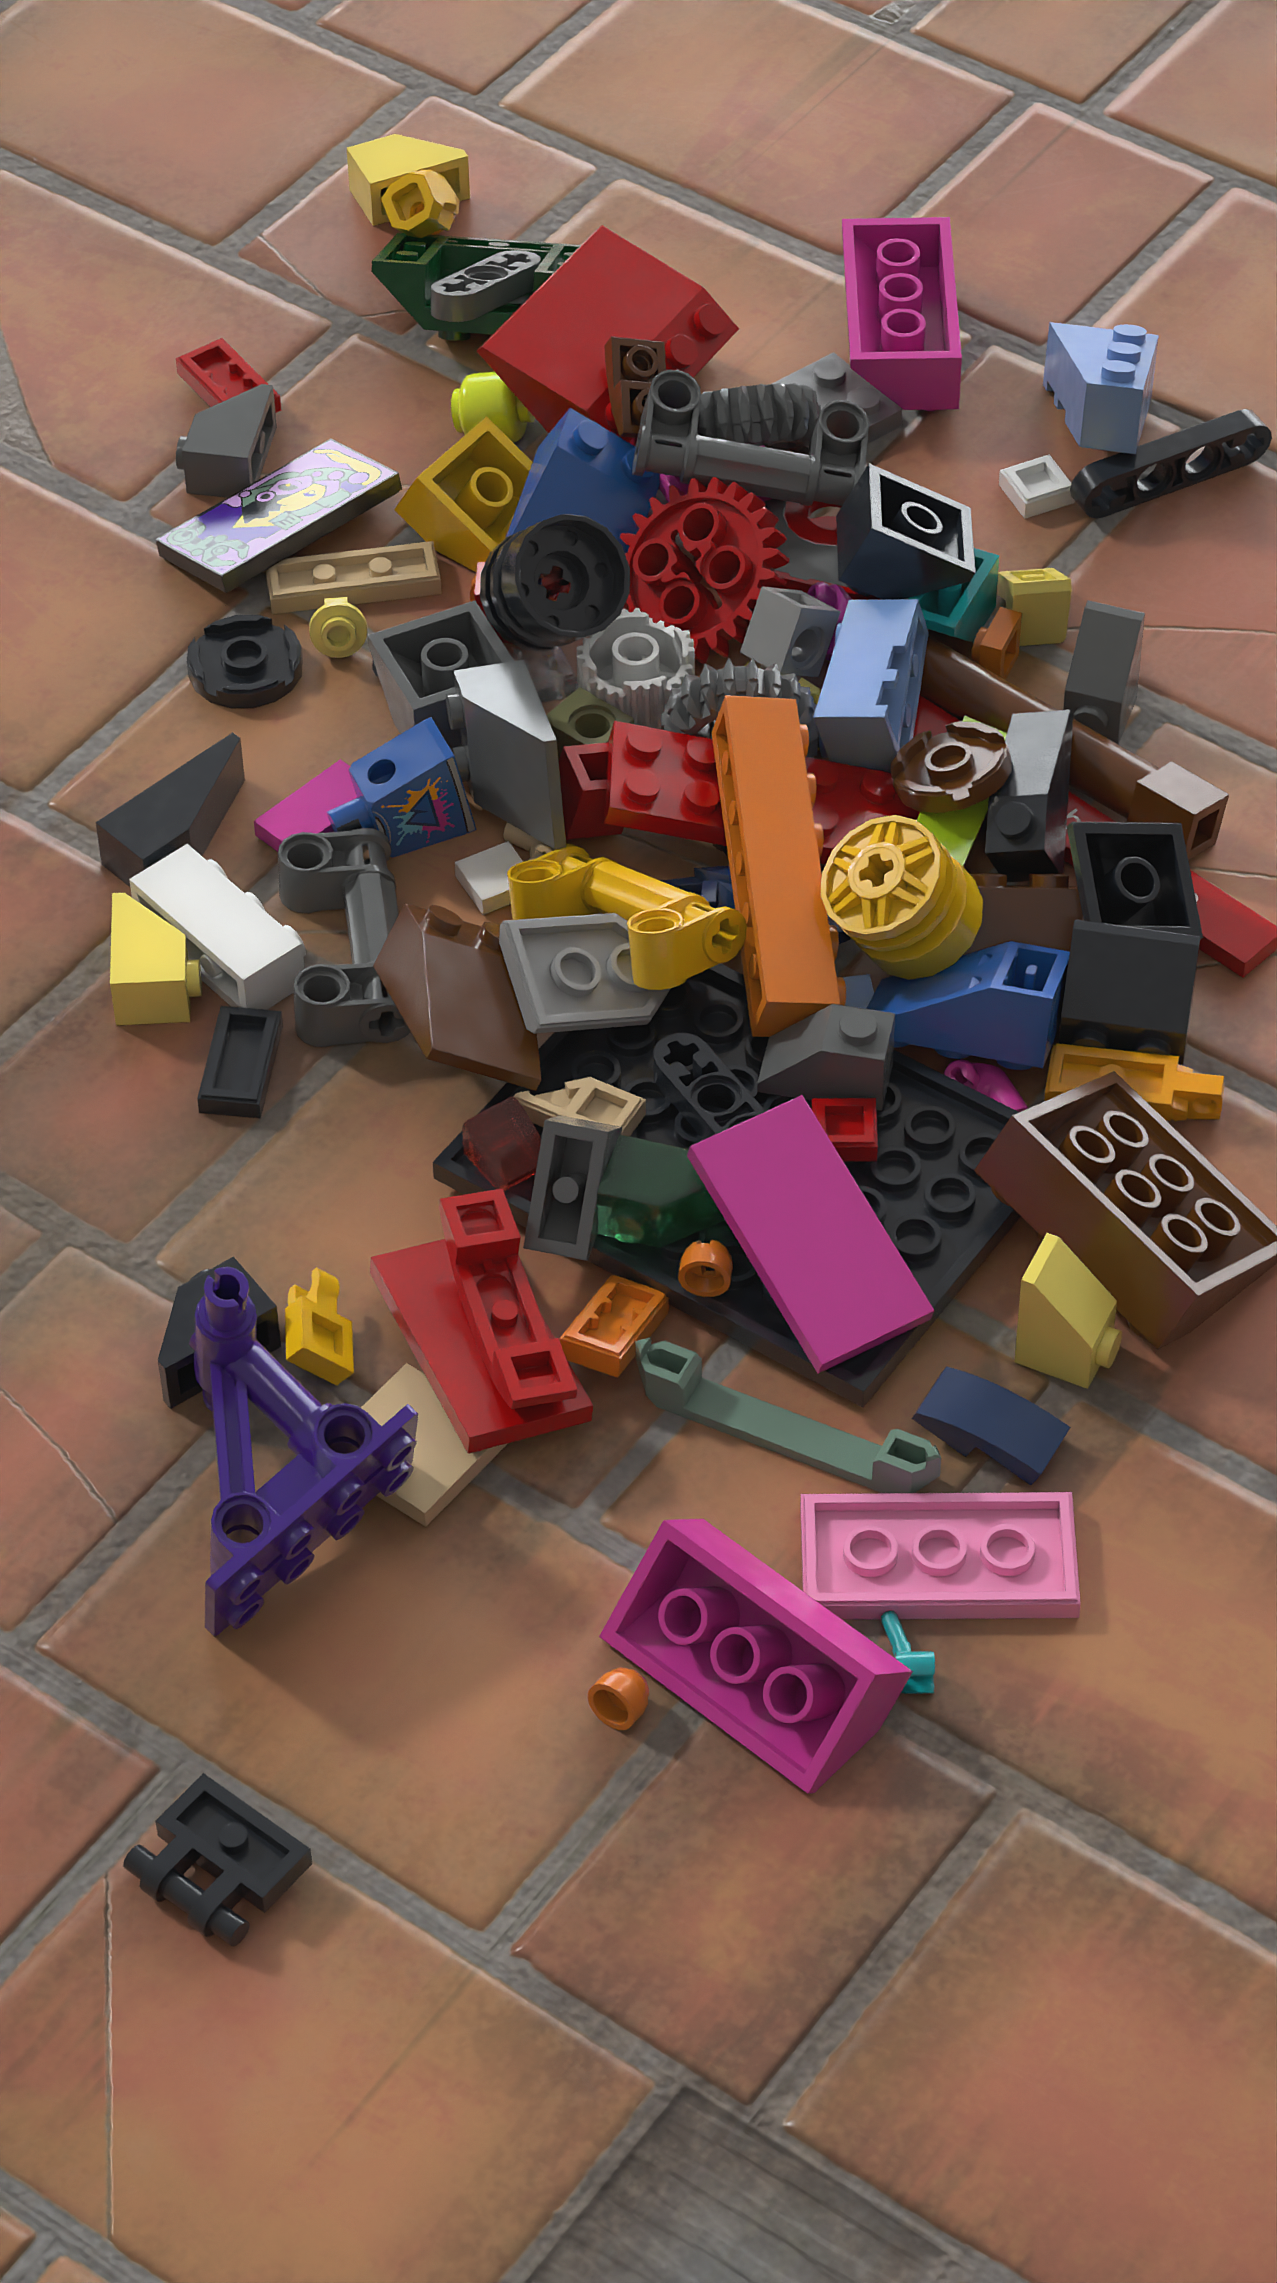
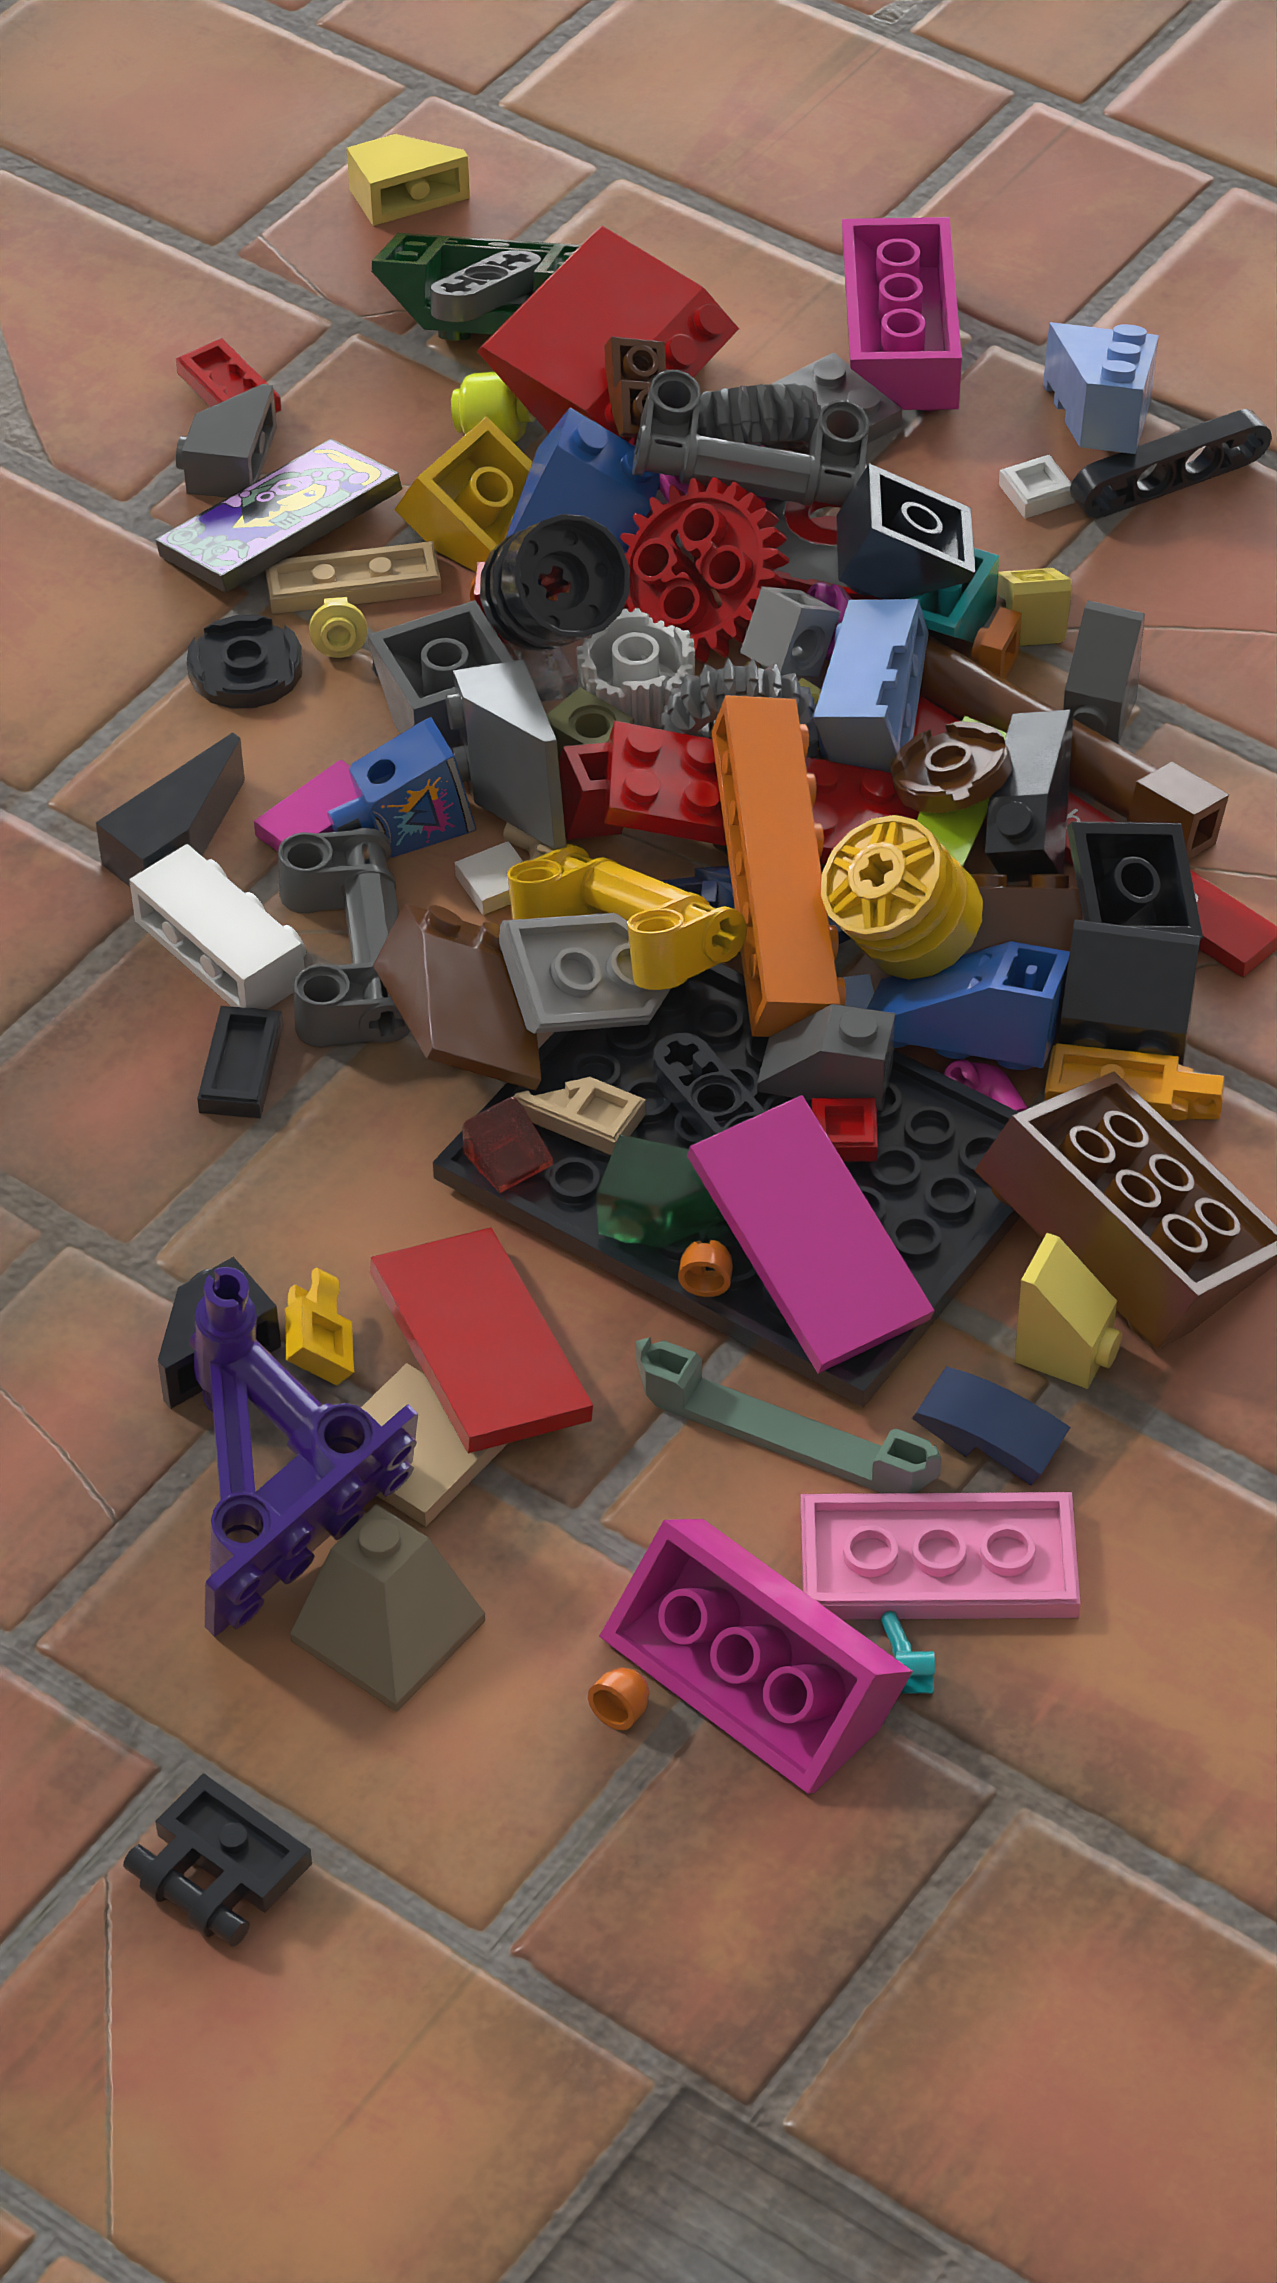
light yellow slope [110,893,202,1026] -> none
yellow rock [381,170,460,238] -> none
red slope [439,1188,578,1409] -> none
dark grey slope [523,1115,623,1260] -> none
orange plate [559,1275,670,1378] -> none
none -> dark tan slope [290,1504,485,1712]

